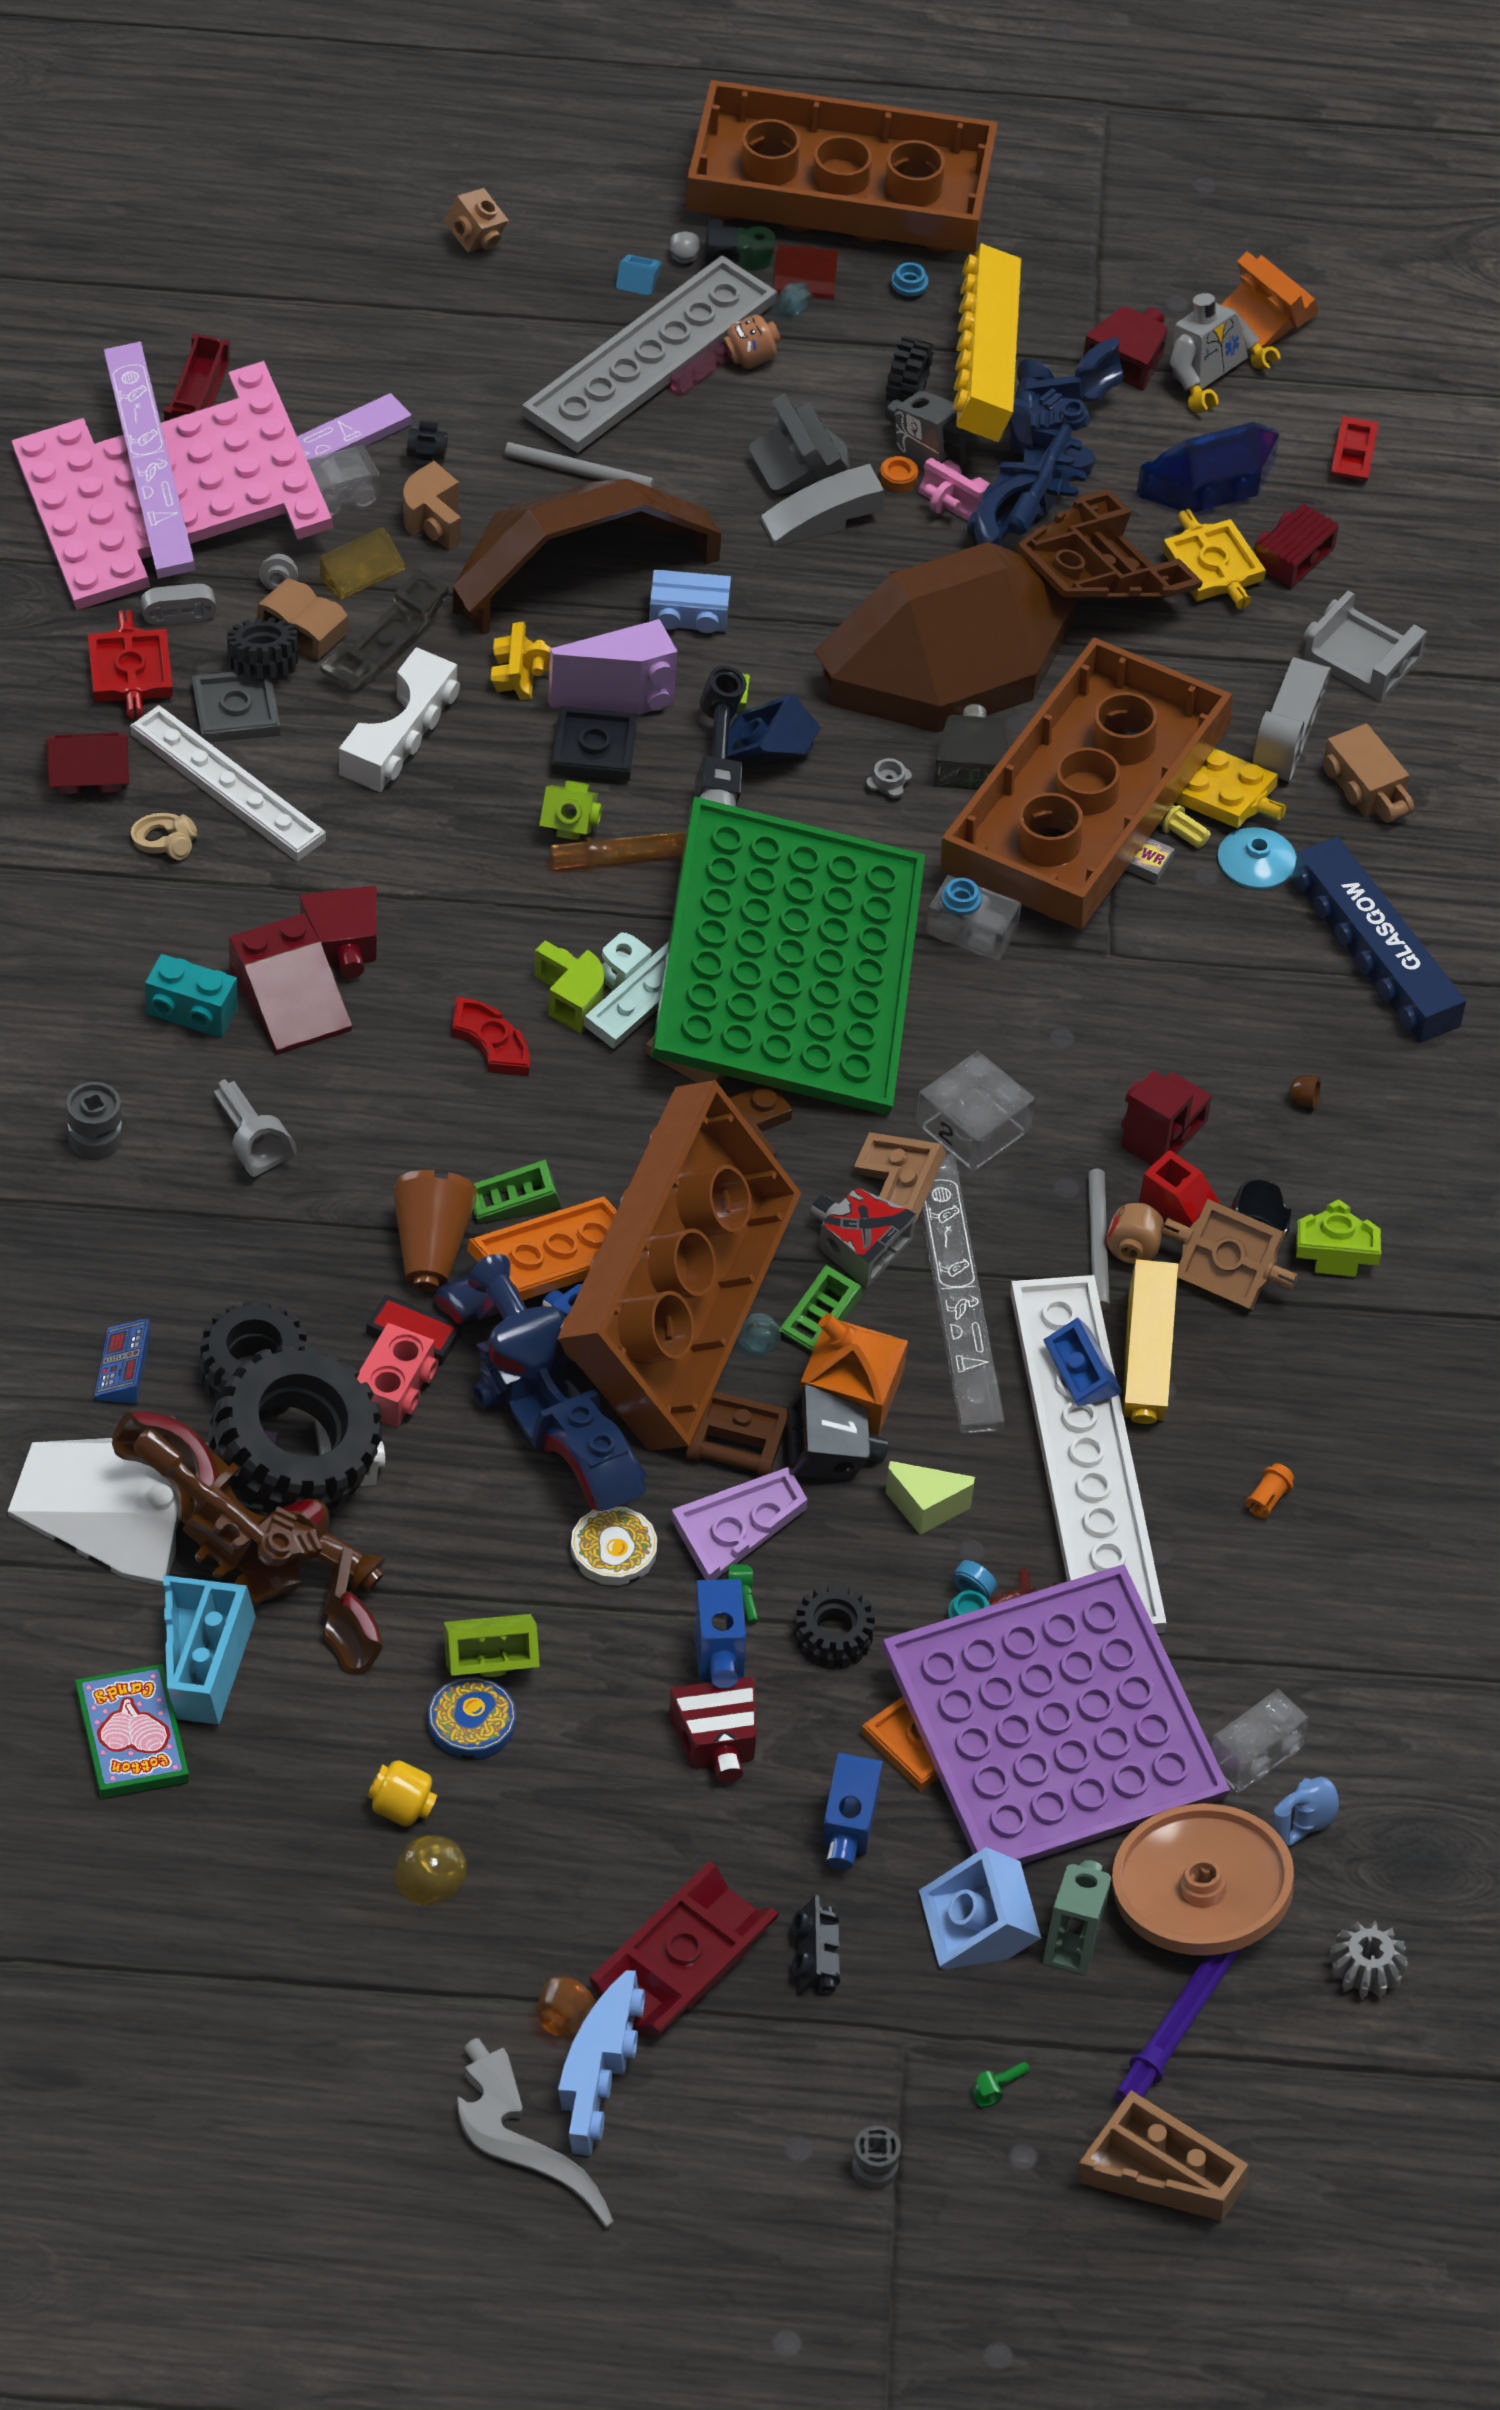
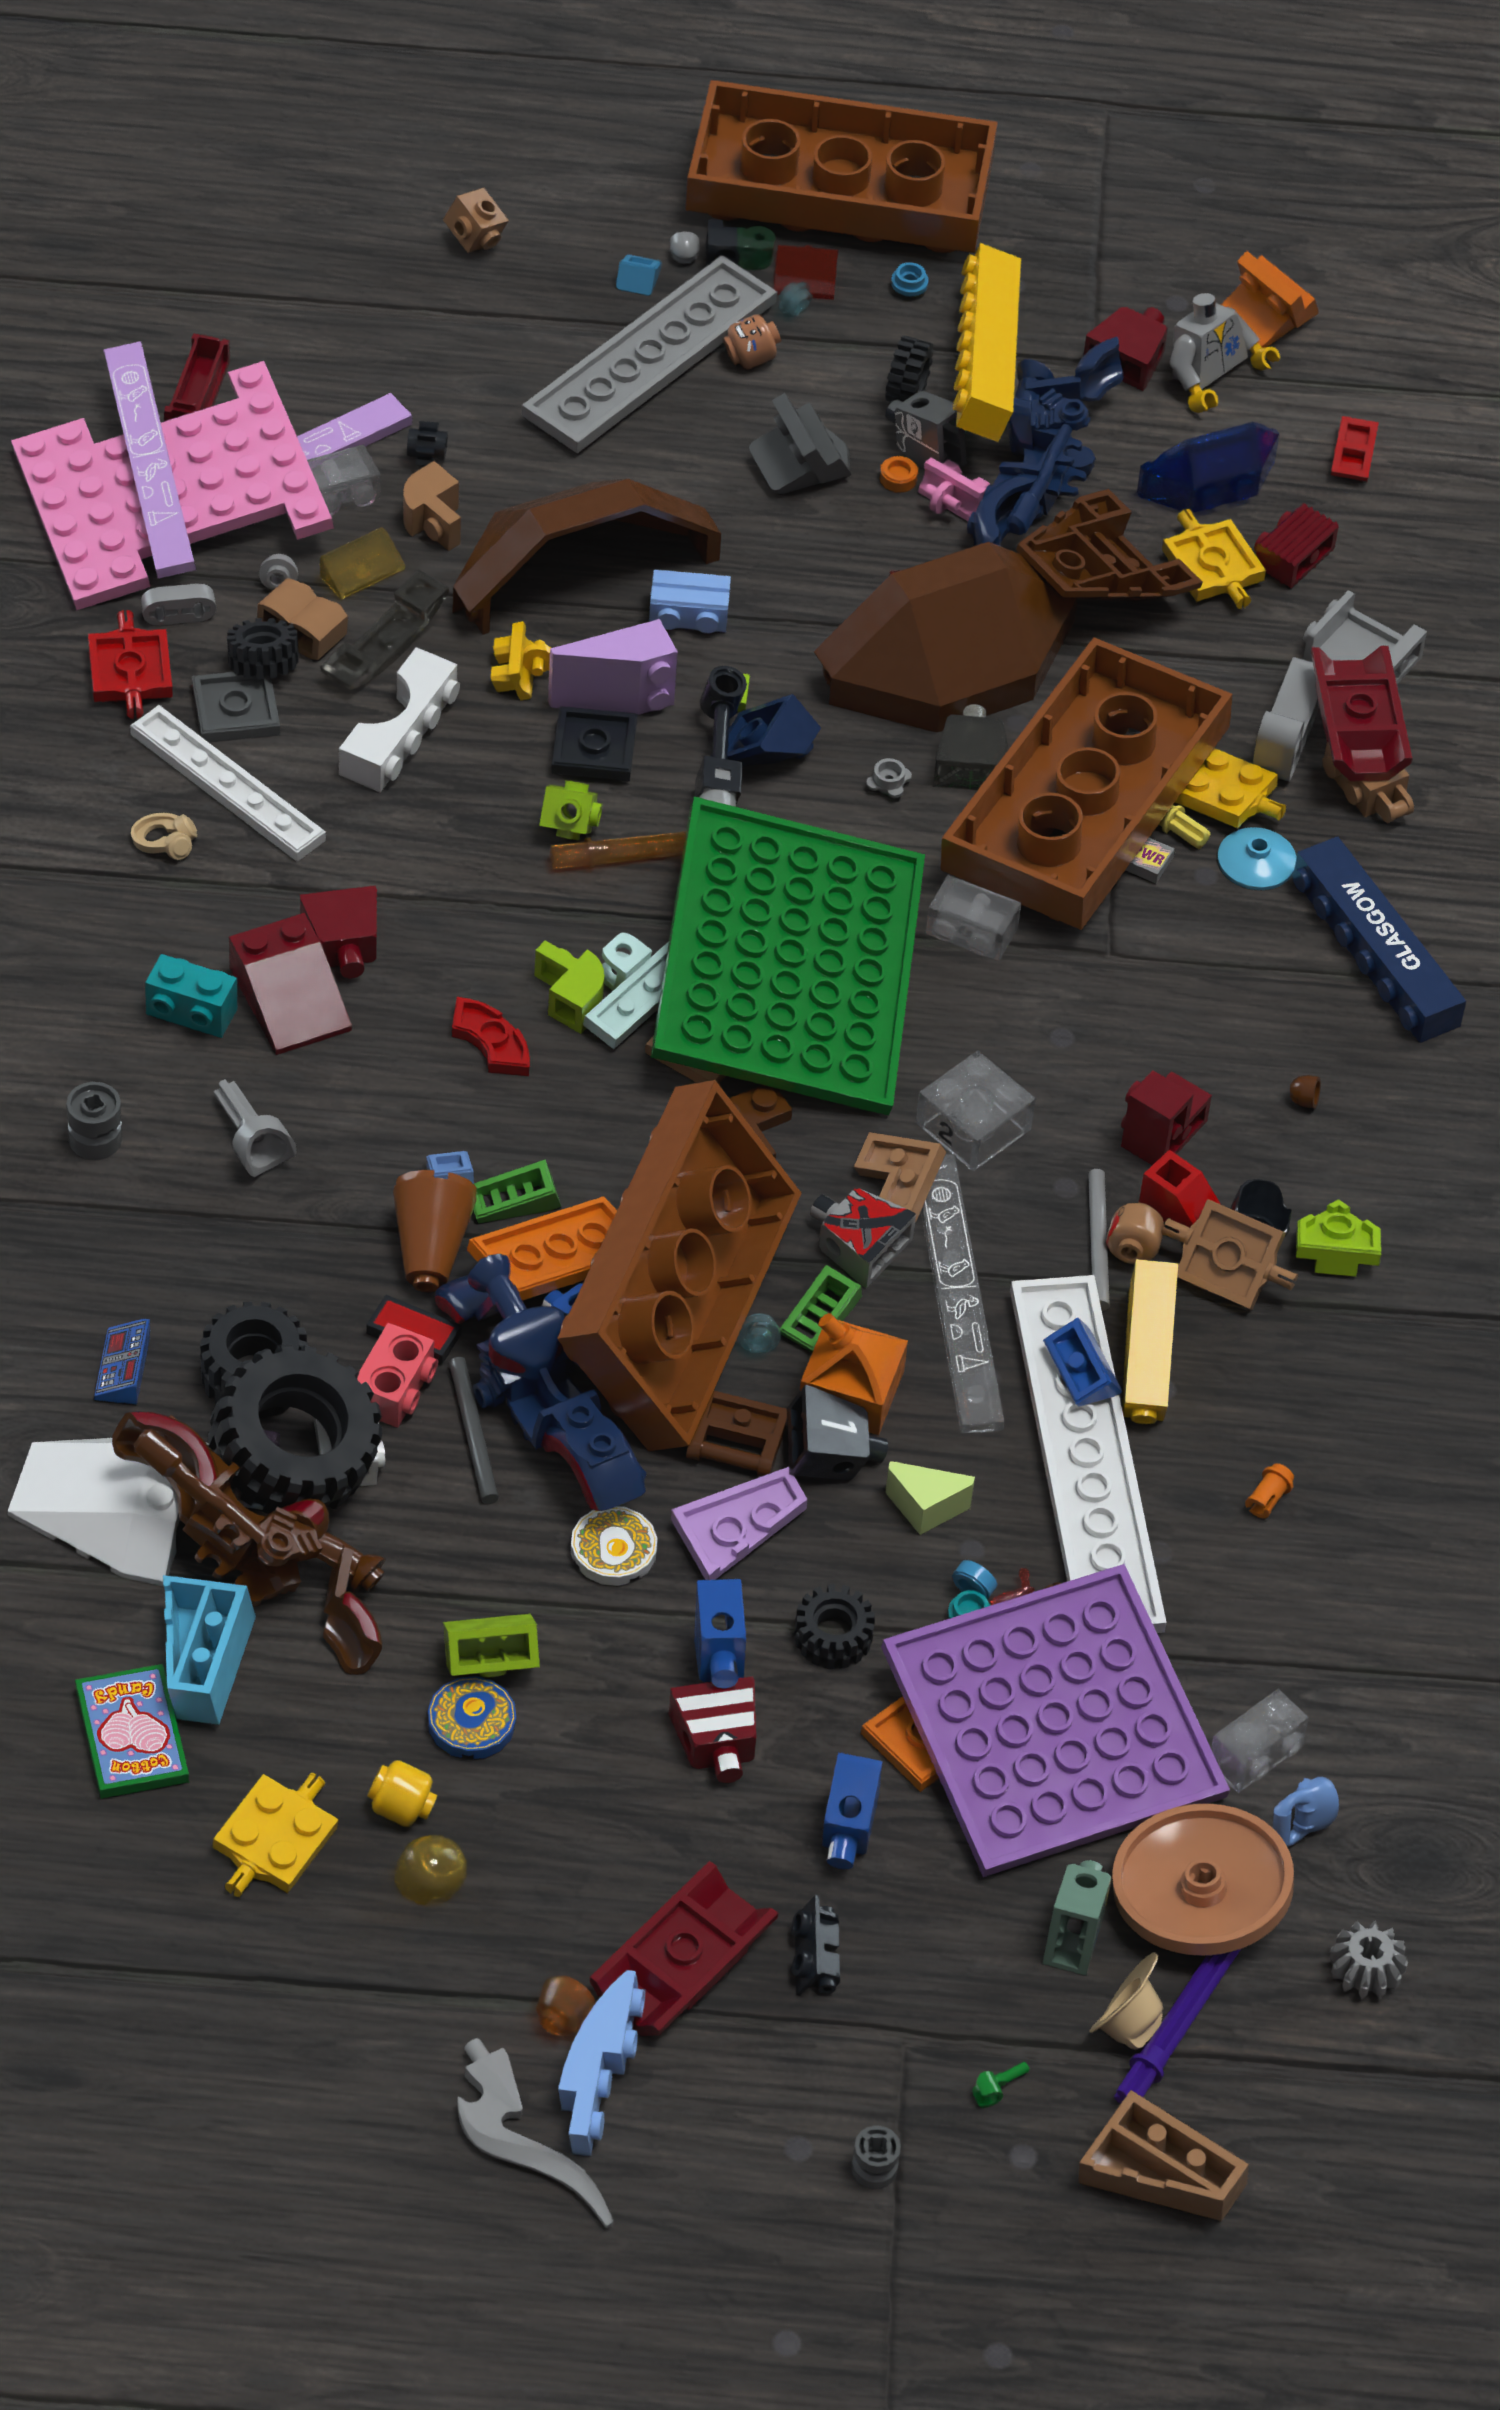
dark red slope [47,732,129,794] -> none
light grey bar [505,442,654,488] -> none
clear pink axle [670,341,729,394] -> none
green hand [728,1564,758,1624] -> none
light grey slope [761,464,884,547] -> none
light blue slope [919,1847,1041,1969] -> none
dark azure plate [941,878,982,916] -> none
none -> yellow plate [212,1773,339,1897]
none -> medium blue tile [426,1151,474,1184]
none -> dark grey bar [449,1357,499,1504]
none -> tan piece [1089,1952,1163,2050]
none -> dark red piece [1311,645,1412,781]

